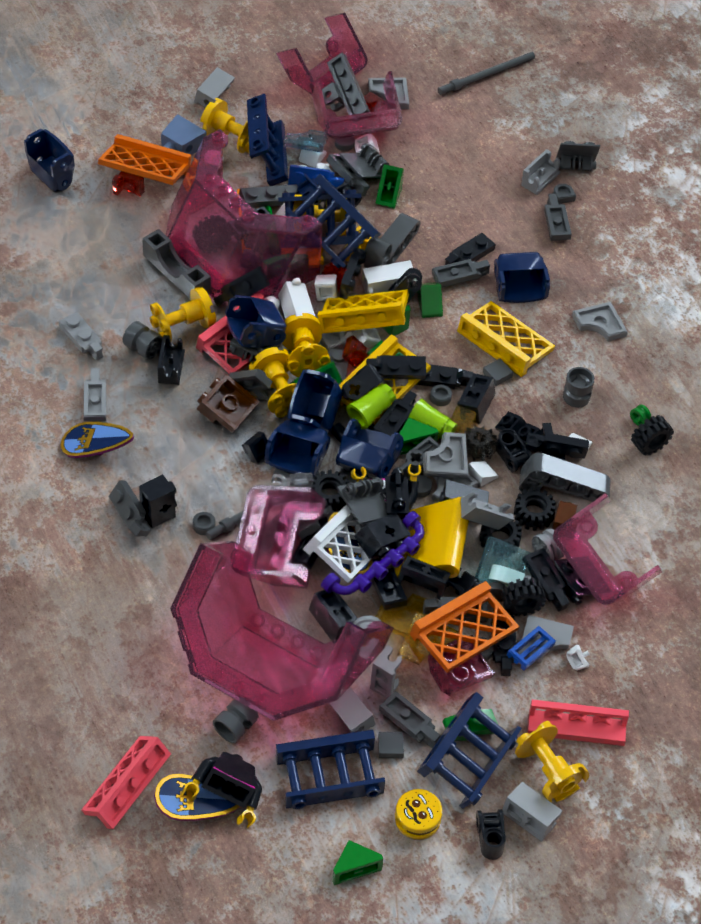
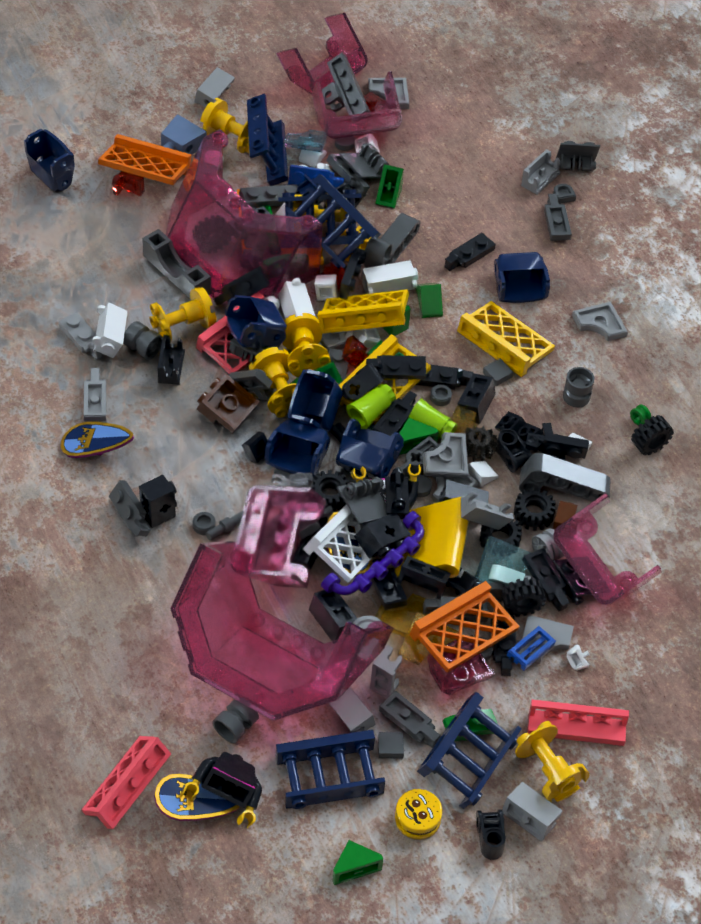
black piece [387,268,422,304] -> none
dark grey hinge [432,259,490,288] -> none
dark grey bar [438,52,535,95] -> none
none -> white brick [92,302,127,358]

